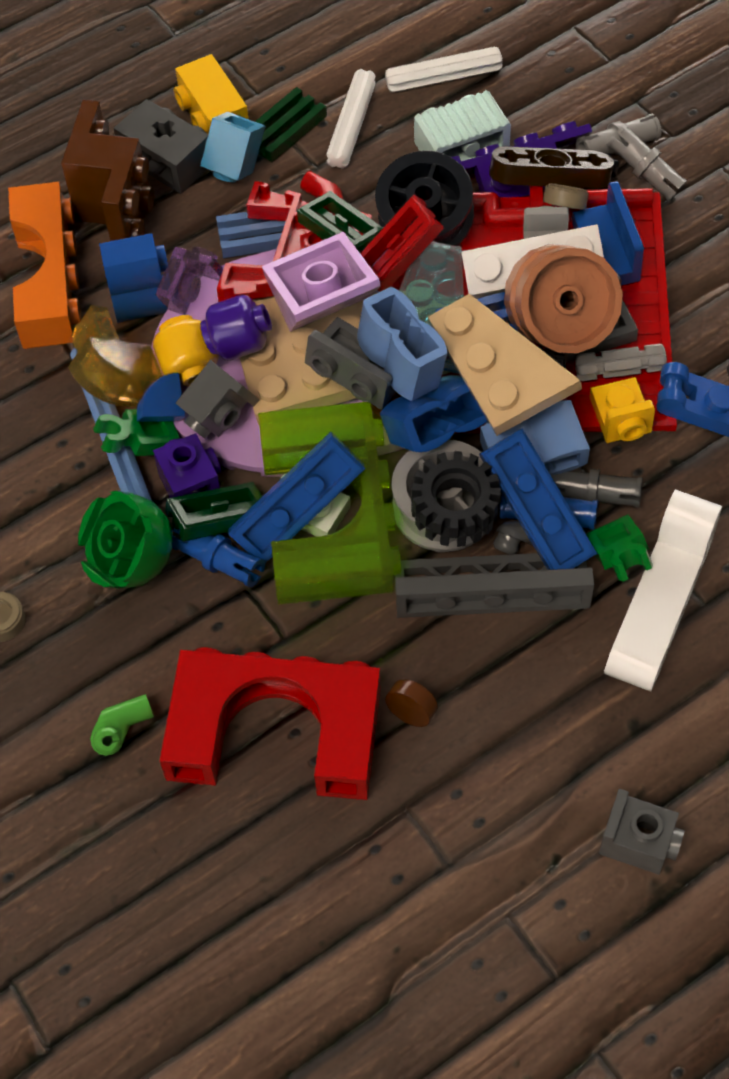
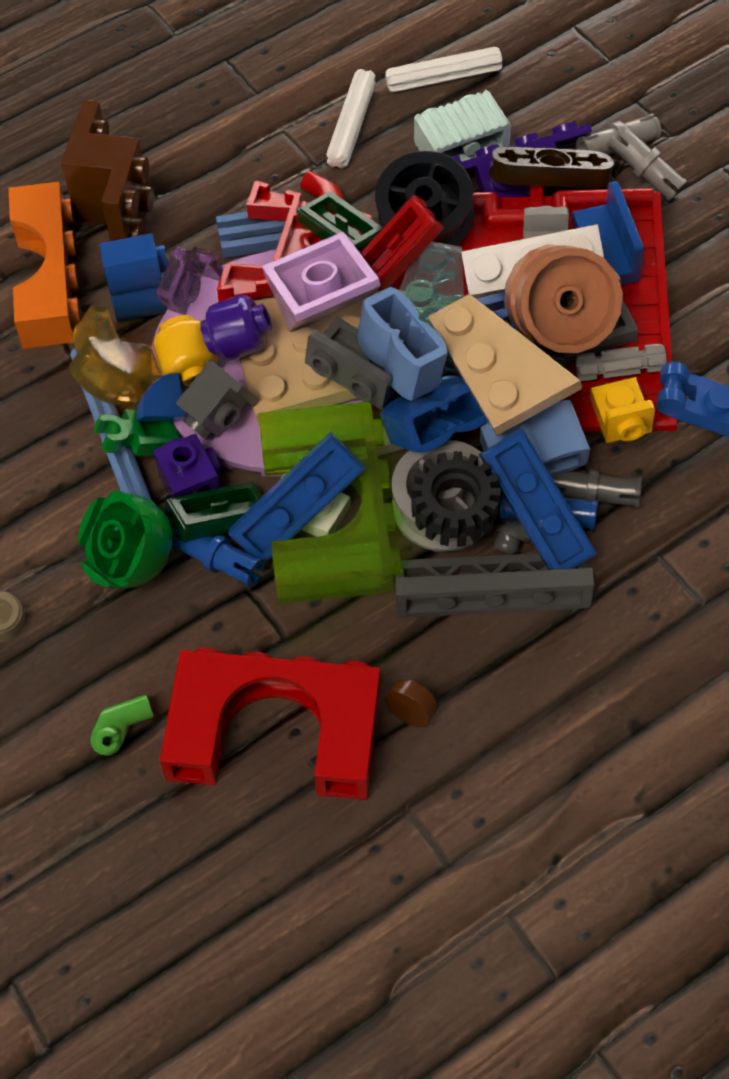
dark grey brick [113,99,208,194] -> none
yellow brick [173,54,249,134] -> none
dark azure brick [200,112,265,182] -> none
dark green tile [255,87,327,162] -> none
dark tan tile [543,184,589,209] -> none
green plate [586,514,653,582] -> none
dark grey brick [599,789,685,875] -> none
white beam [604,489,722,692] -> none

